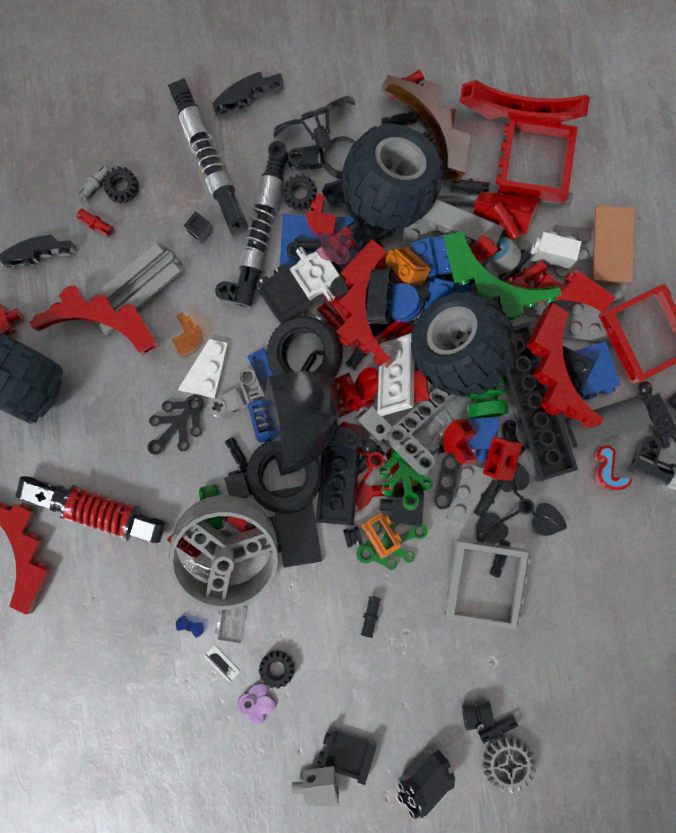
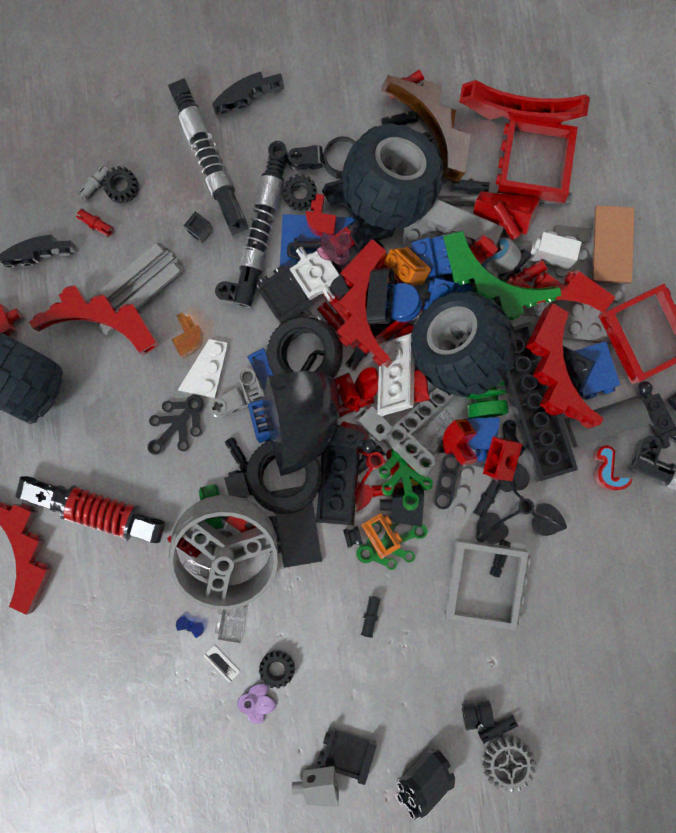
black plant [273,96,355,149] -> none

